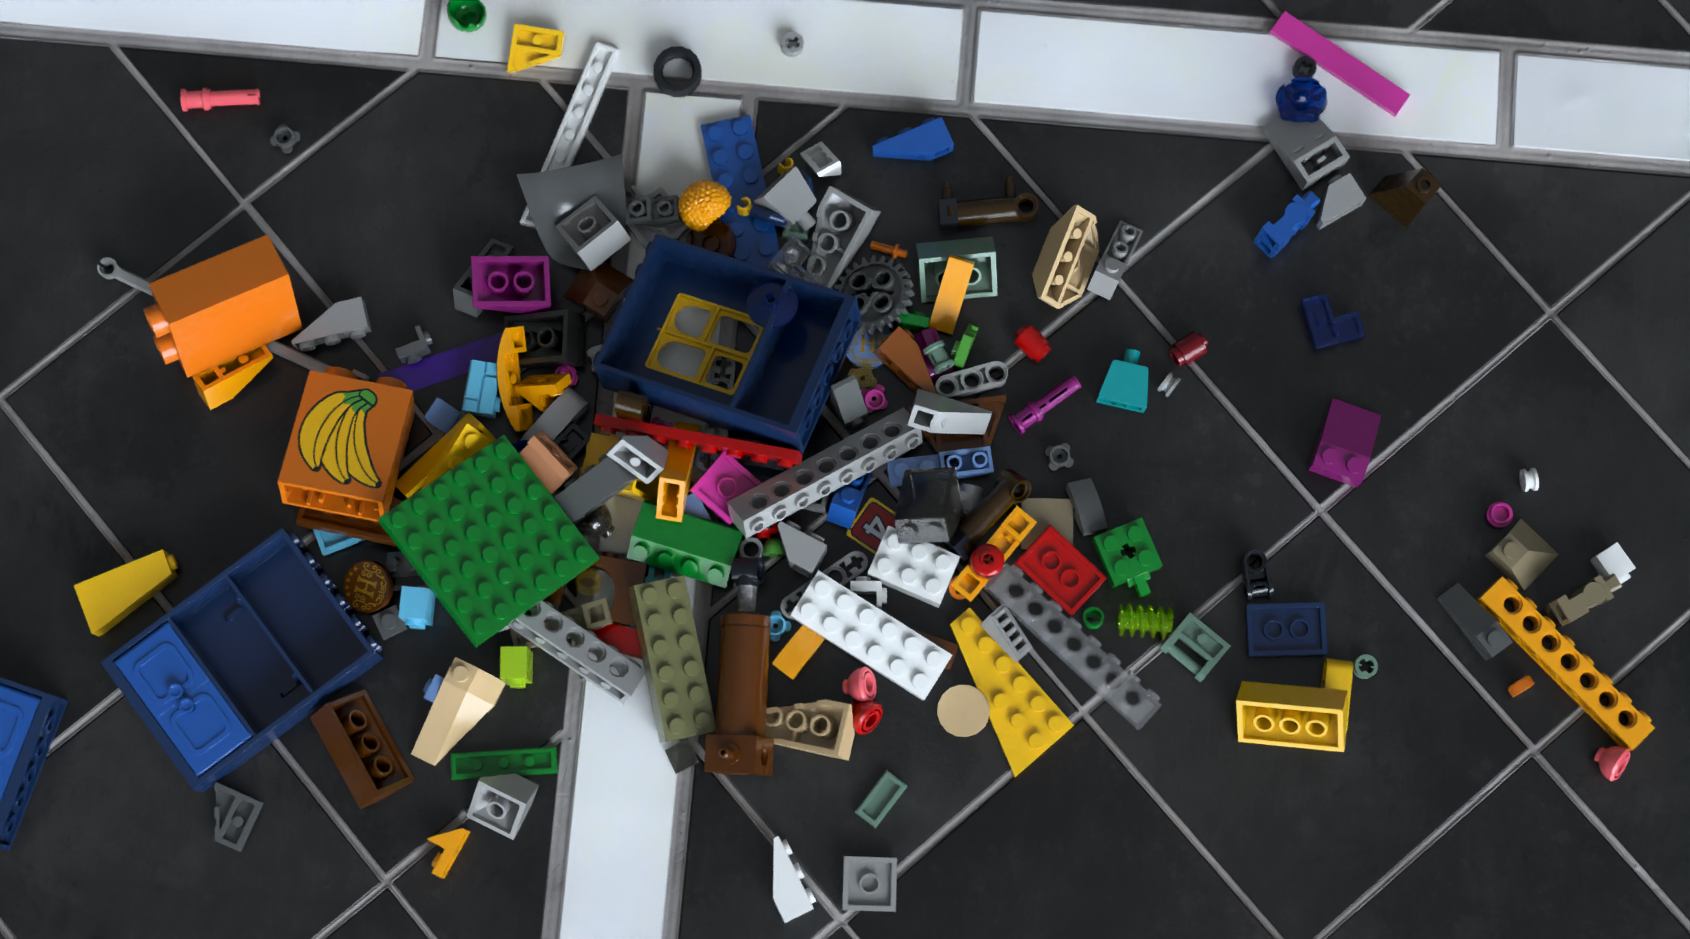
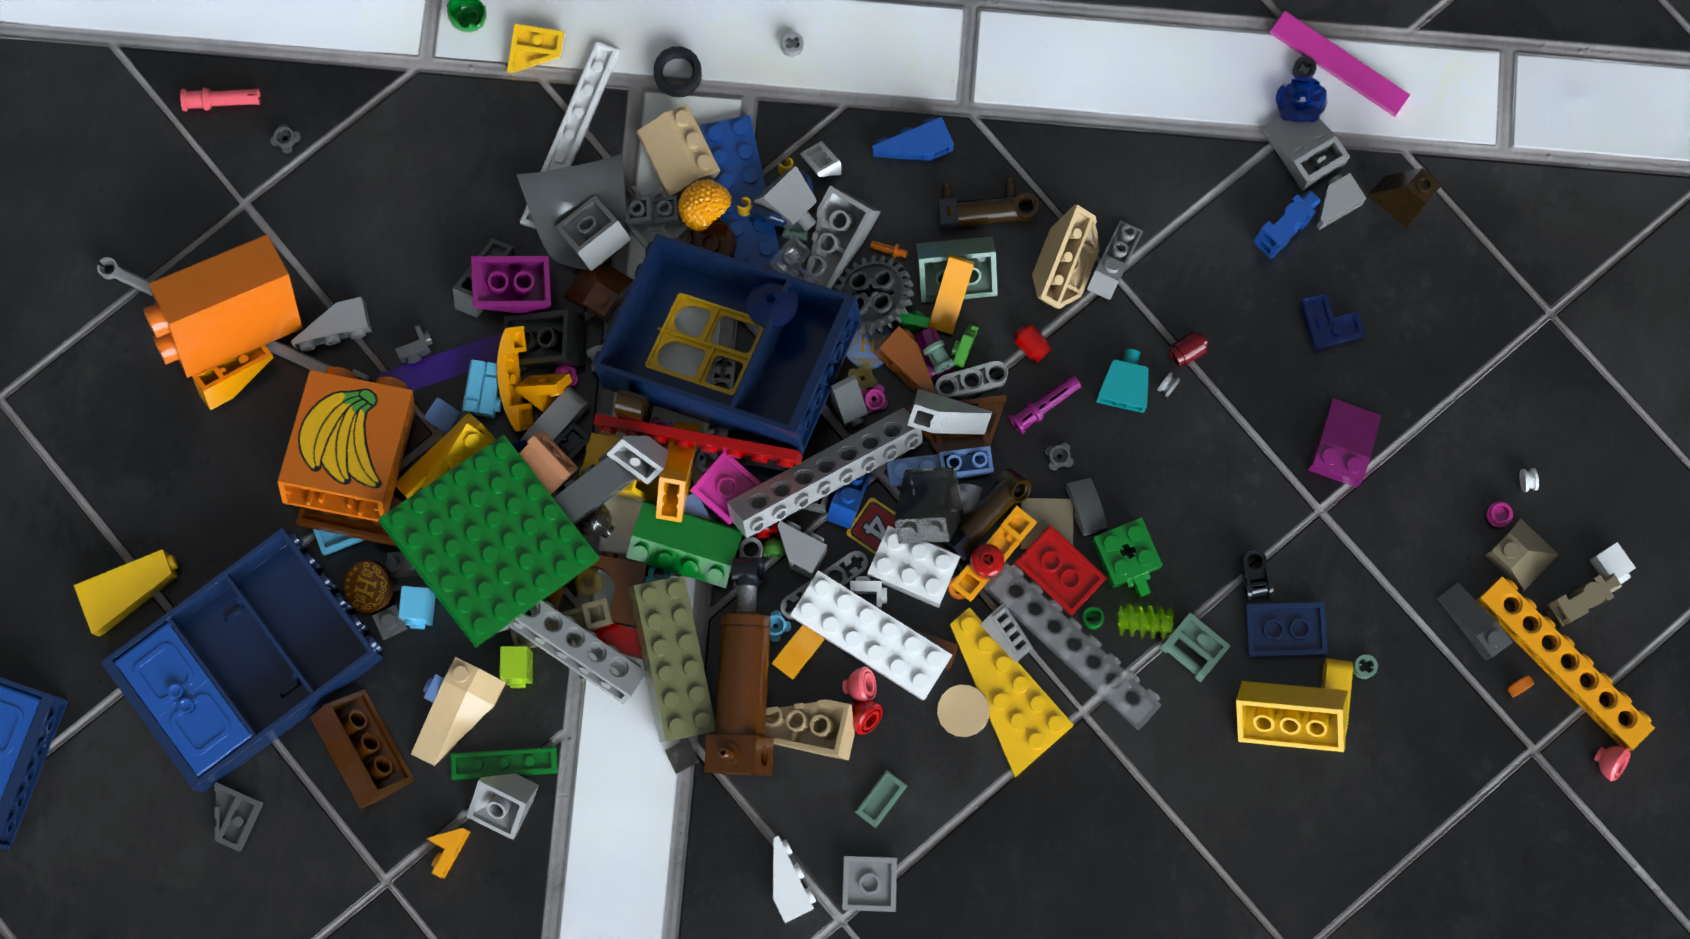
none -> tan slope [636,105,720,196]

